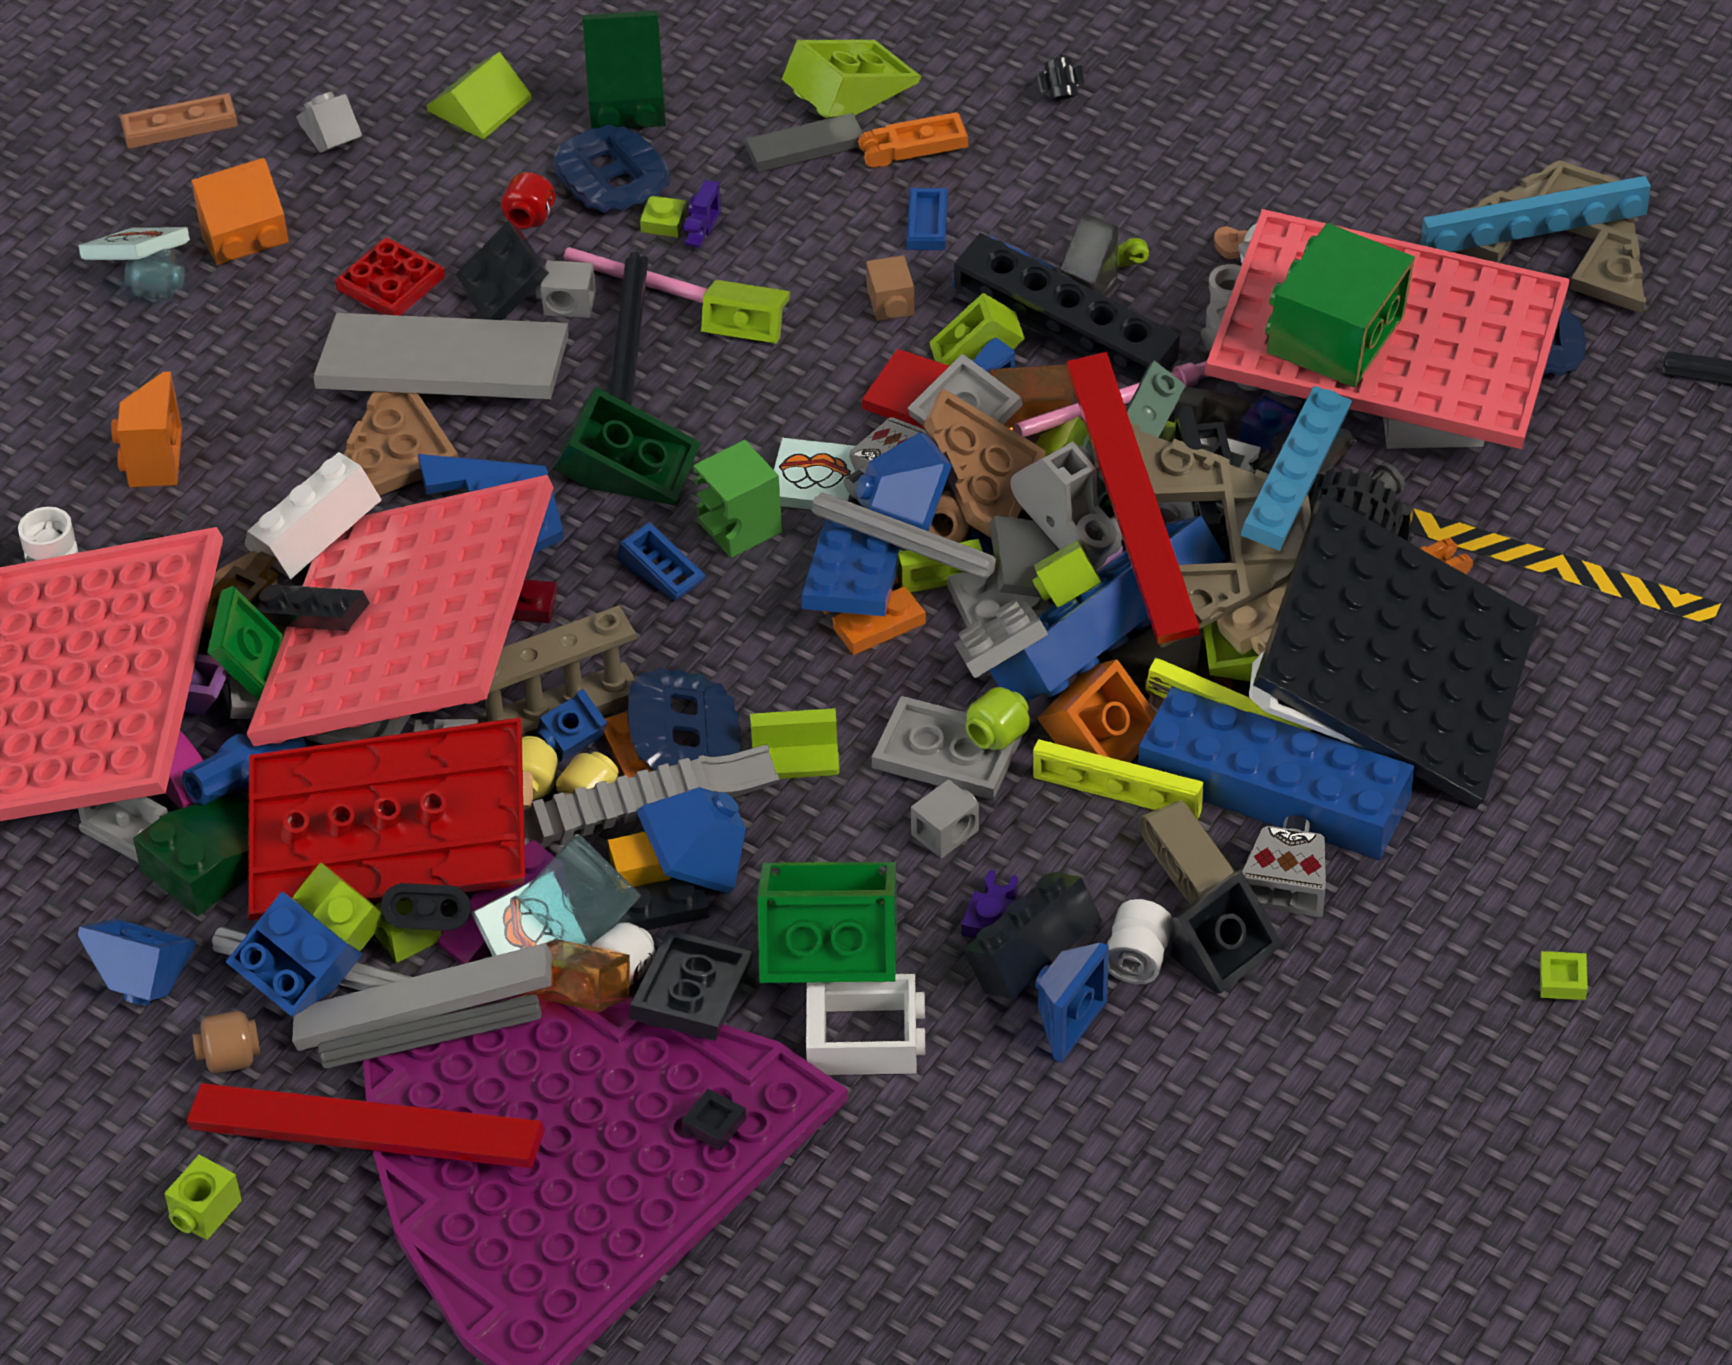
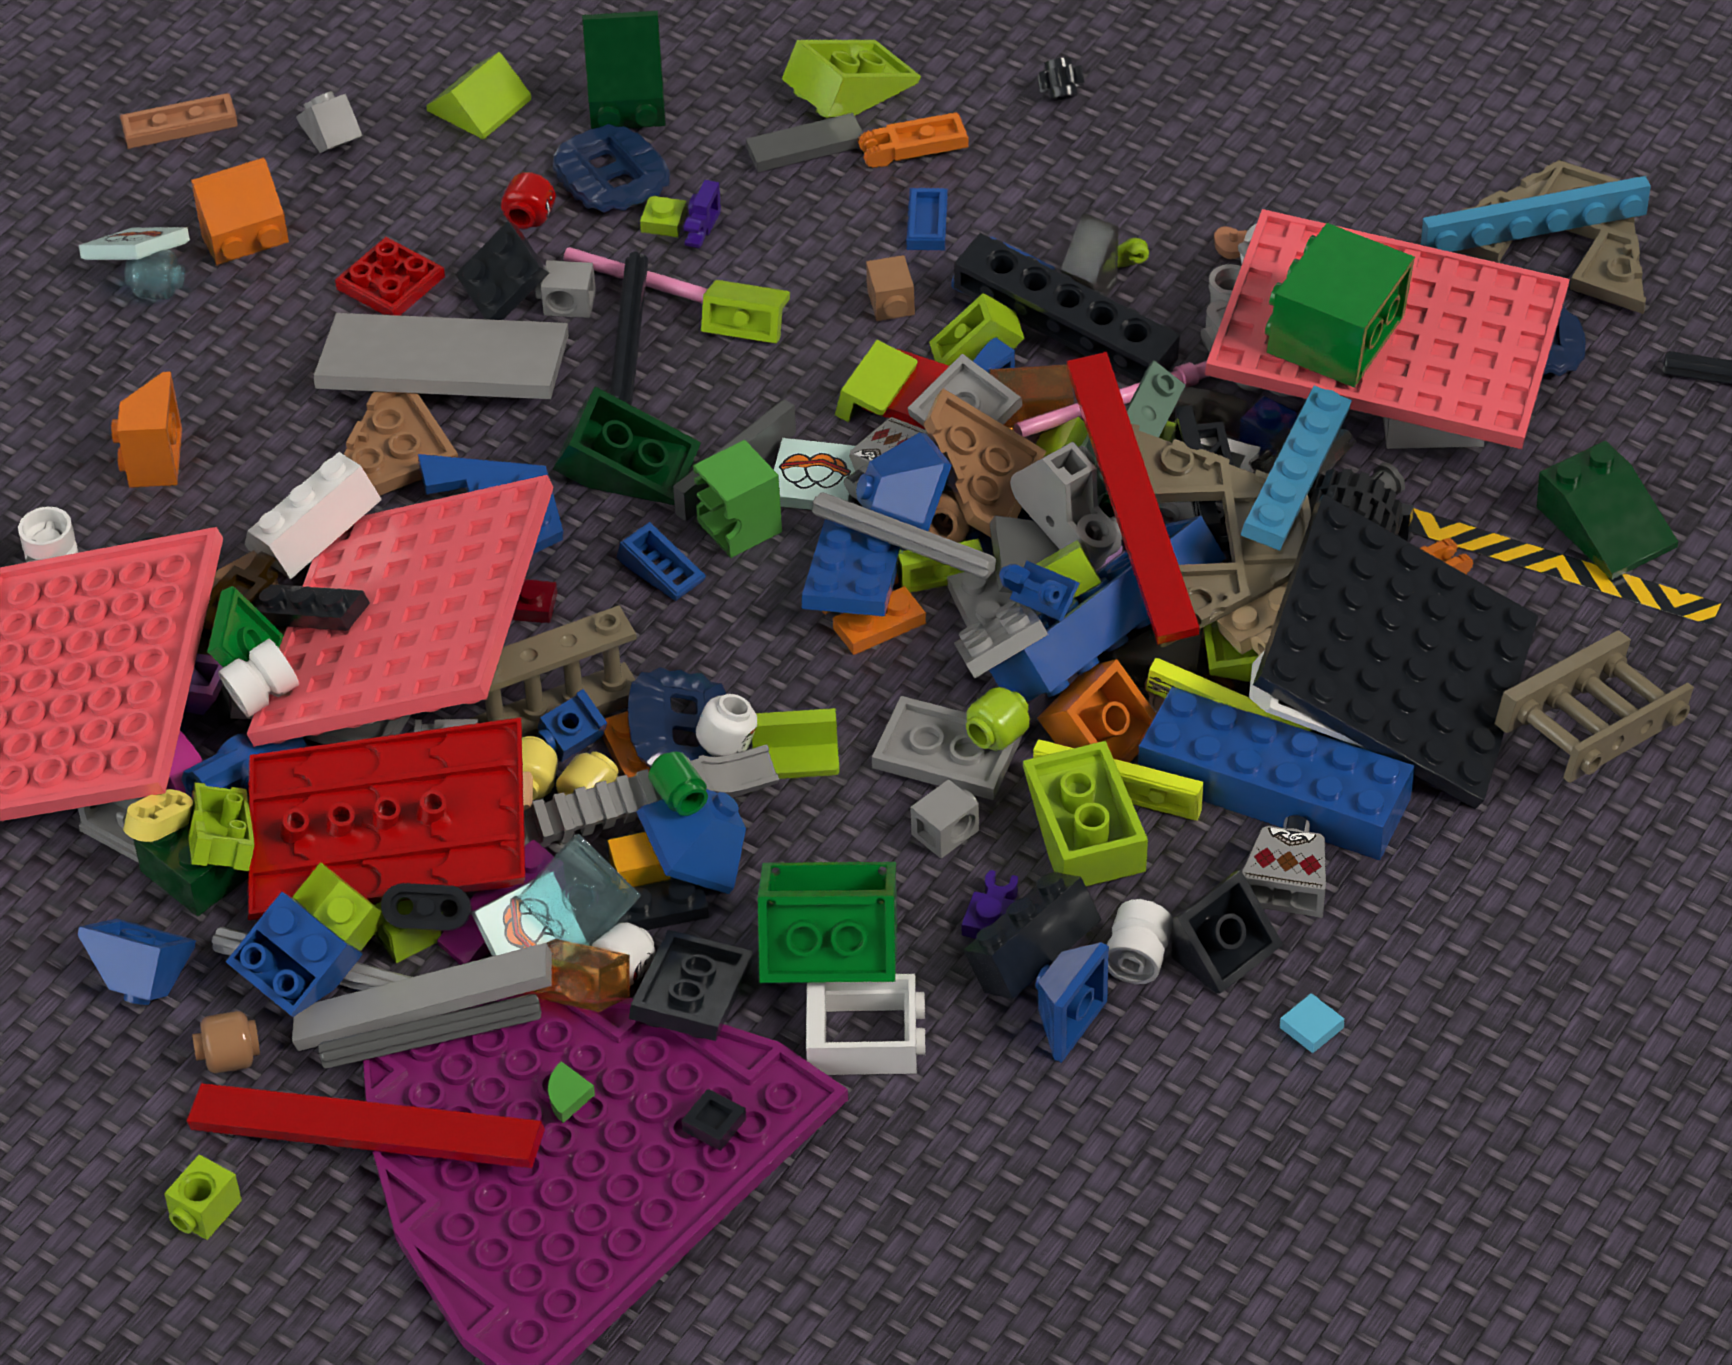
dark tan beam [1139,800,1234,905] -> none
lime plate [1540,951,1588,1000] -> none
none -> light yellow beam [123,789,193,842]
none -> lime piece [188,782,255,871]
none -> white wheel [218,639,299,717]
none -> bright green tile [548,1062,595,1123]
none -> green brick [648,752,708,816]
none -> dark grey tile [673,399,796,521]
none -> white head [696,694,757,757]
none -> lime panel [835,340,917,422]
none -> blue hinge [999,561,1080,622]
none -> lime slope [1023,741,1148,886]
none -> medium azure tile [1280,993,1344,1053]
none -> dark tan fence [1495,630,1694,783]
none -> dark green slope [1536,440,1678,580]

